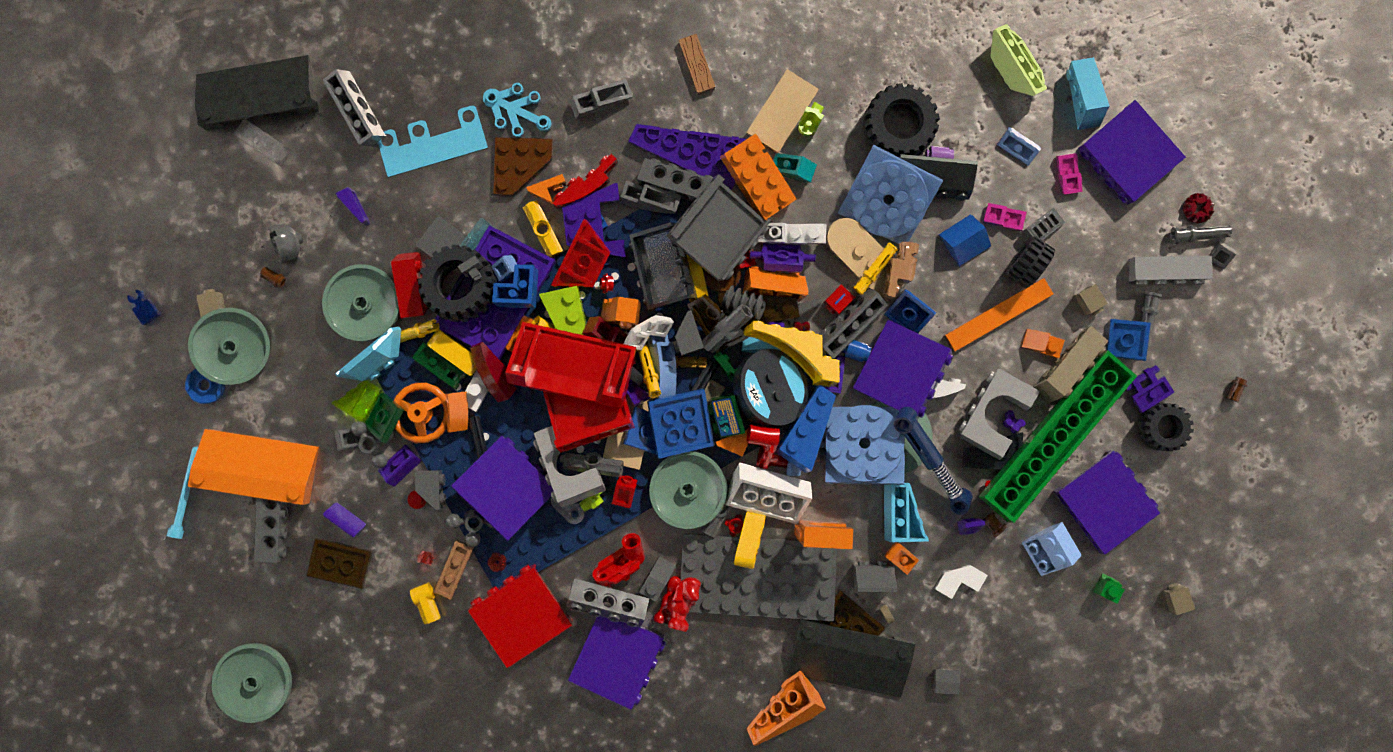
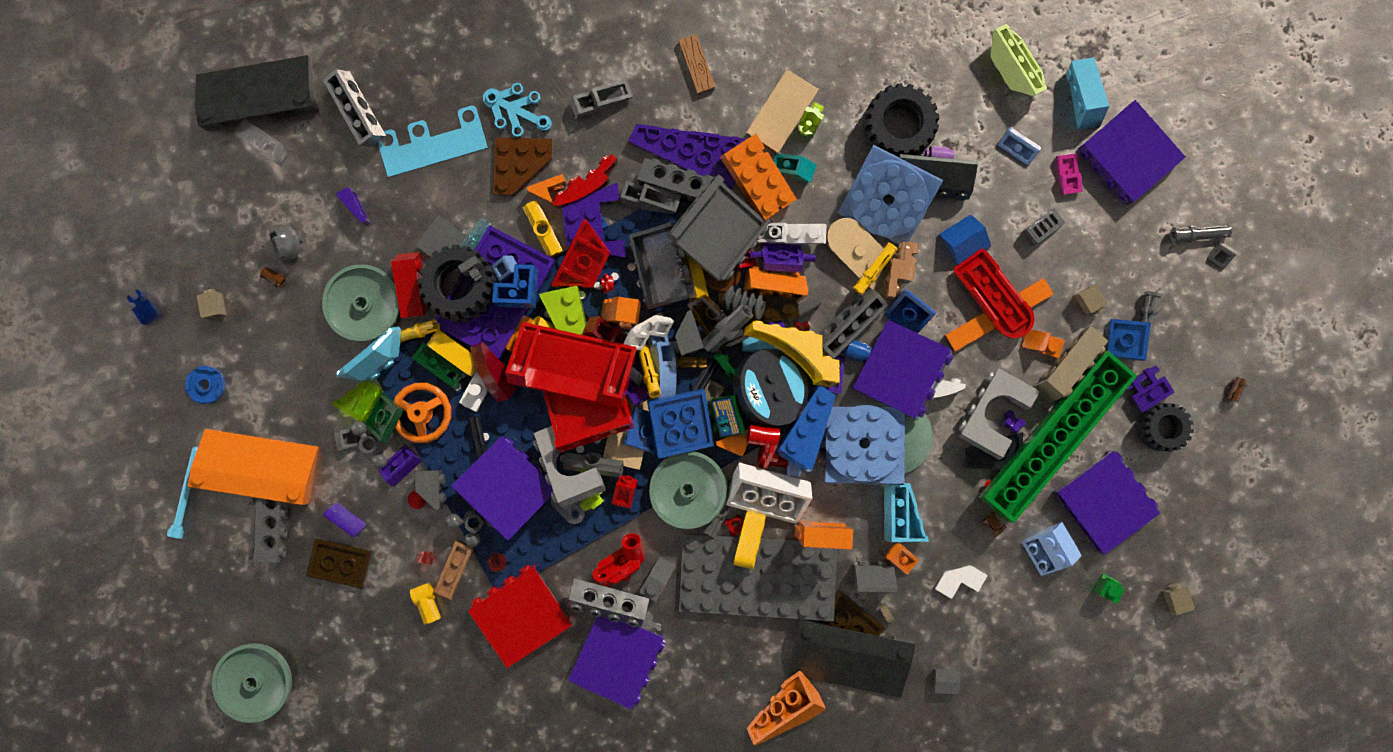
sand green dish [188,307,270,385] -> none
orange slope [445,391,468,432] -> none
red animal [653,576,701,632] -> none
red brick [823,284,855,315] -> none
dark blue piece [893,407,973,515] -> none
dark purple slope [957,517,985,535] -> none
dark pink slope [984,203,1027,232] -> none
black tyre [1006,236,1055,289] -> none
light grey brick [1129,256,1213,285] -> none
dark red gear [1183,193,1215,223] -> none
none -> red piece [953,249,1035,339]

